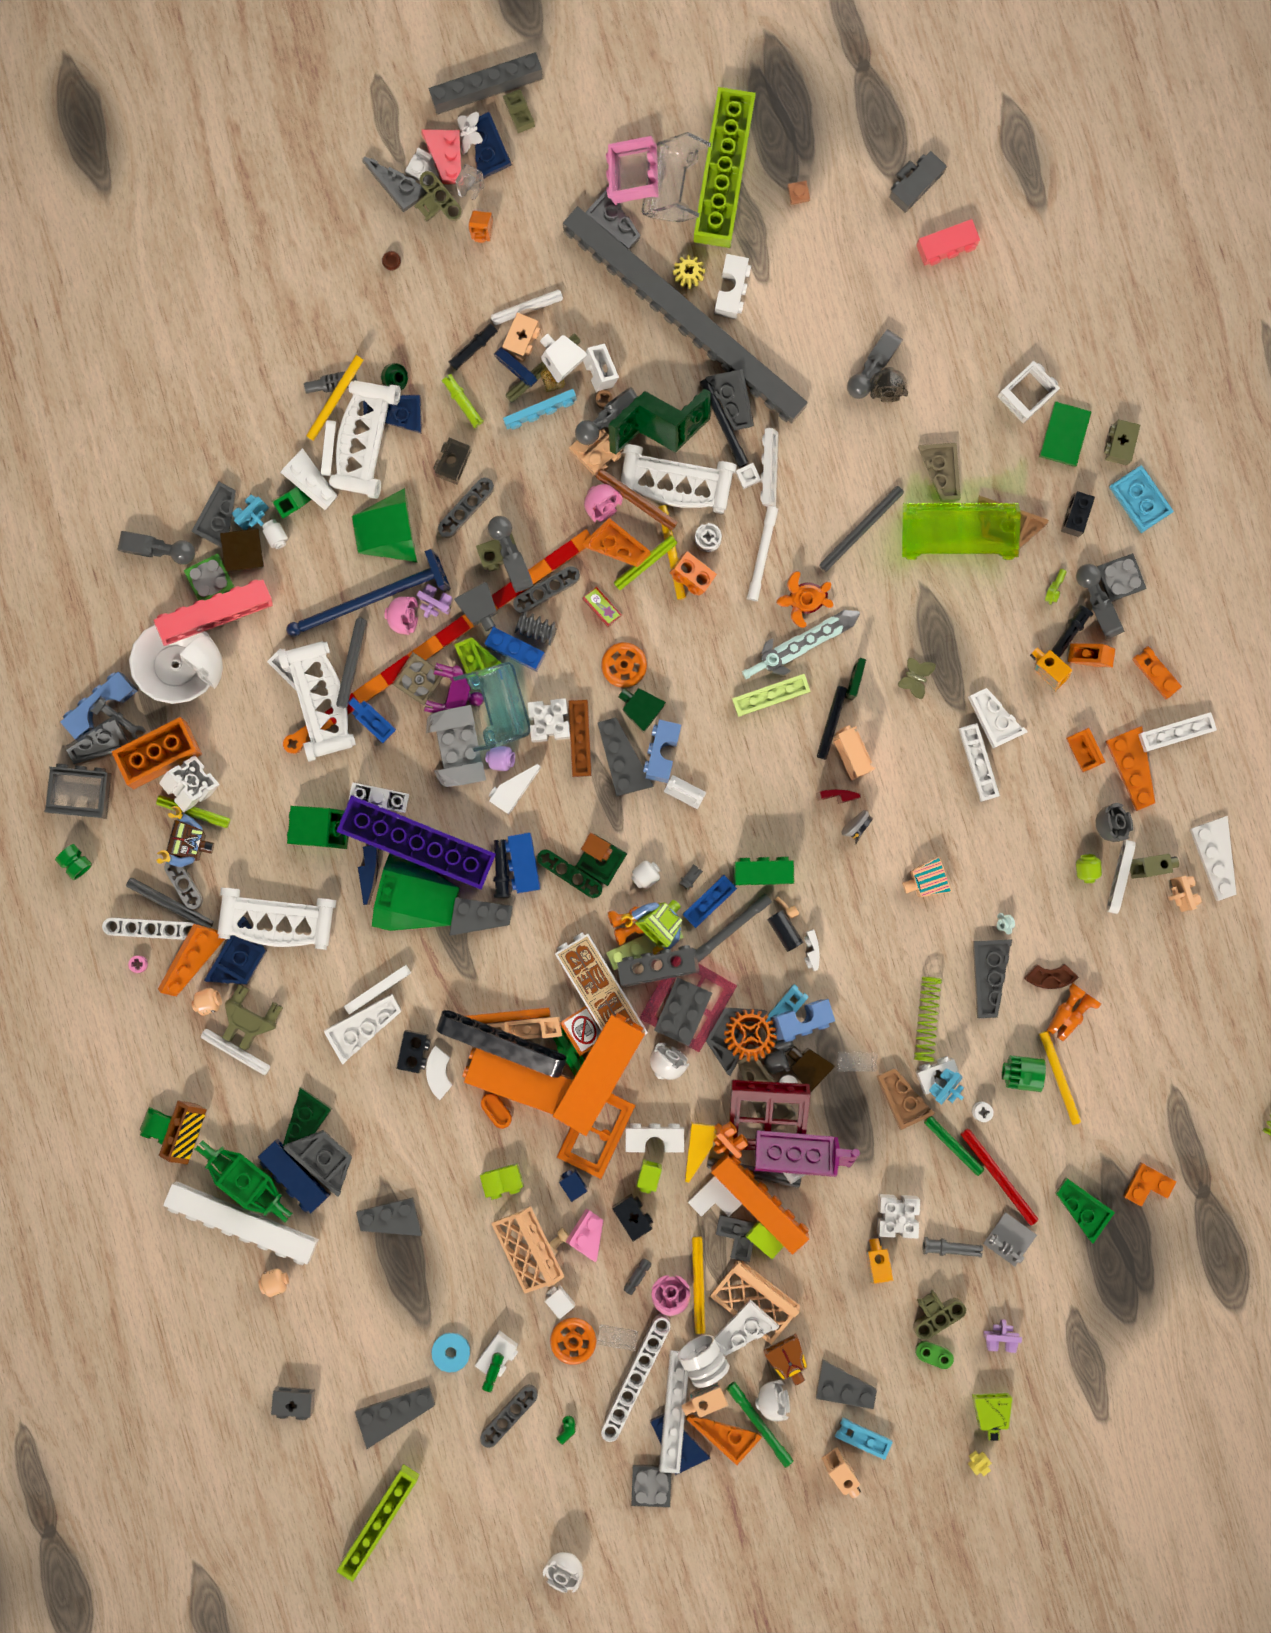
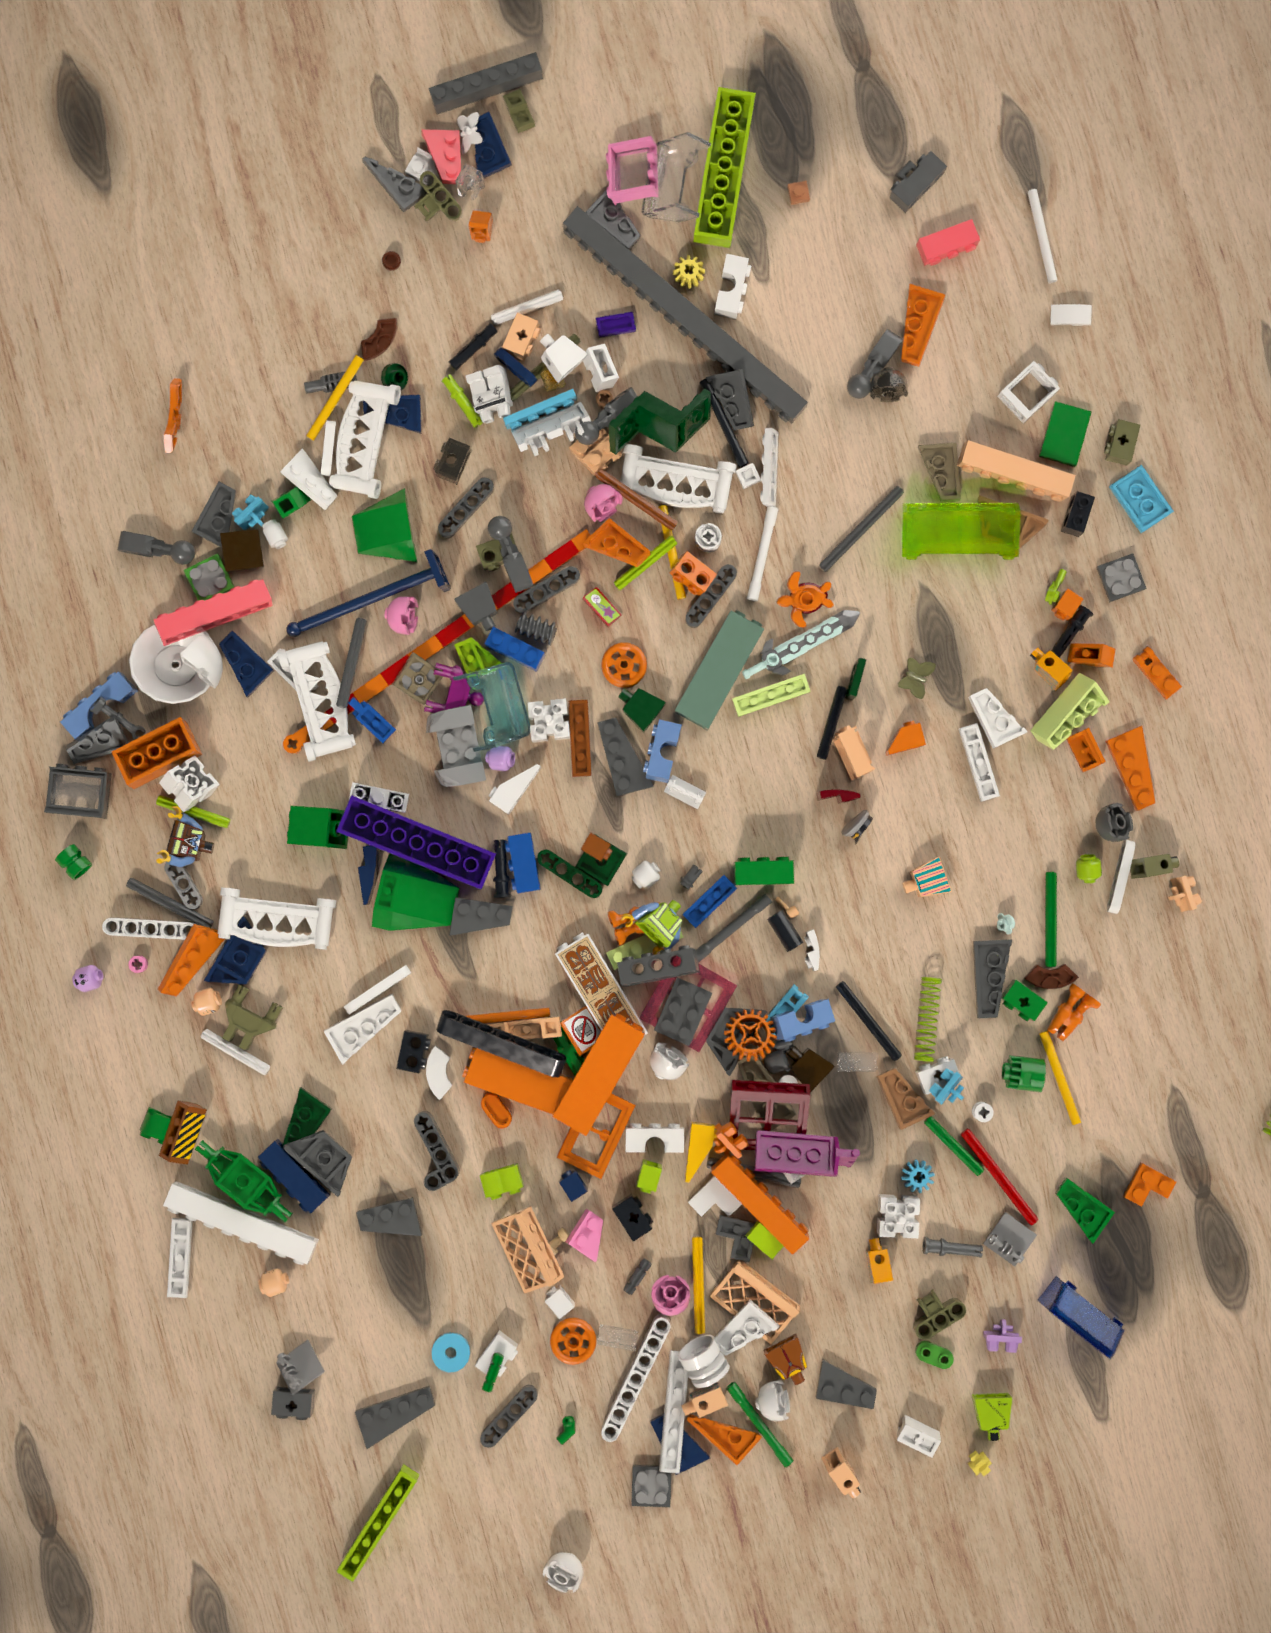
lavender hips [417,584,453,618] -> none
medium azure plate [835,1418,893,1460] -> none
dark grey beam [1076,564,1125,640] -> none
white plate [1138,712,1217,752] -> none
white wing [1190,816,1236,901] -> none
none -> lavender head [72,965,103,992]
none -> orange tile [164,378,182,453]
none -> white plate [167,1218,193,1298]
none -> dark blue wing [219,630,275,698]
none -> light grey hinge [276,1340,325,1395]
none -> copper tile [361,318,397,361]
none -> dark grey beam [414,1111,460,1191]
none -> white hips [466,365,513,424]
none -> white hinge [511,402,591,456]
none -> dark purple tile [596,311,636,338]
none -> sand green brick [675,610,764,731]
none -> dark grey beam [685,564,737,628]
none -> black axle [836,981,902,1061]
none -> orange slope [886,720,926,756]
none -> white hinge [897,1415,941,1458]
none -> orange wing [901,284,946,367]
none -> medium azure gear [901,1159,935,1193]
none -> light nougat brick [957,440,1076,502]
none -> green brick [1001,979,1048,1022]
none -> white piece [1028,189,1058,283]
none -> yellowish green wedge [1030,673,1110,750]
none -> clear blue windscreen [1038,1276,1125,1360]
none -> green axle [1045,872,1057,967]
none -> white slope [1051,304,1092,326]
none -> orange brick [1052,589,1083,620]

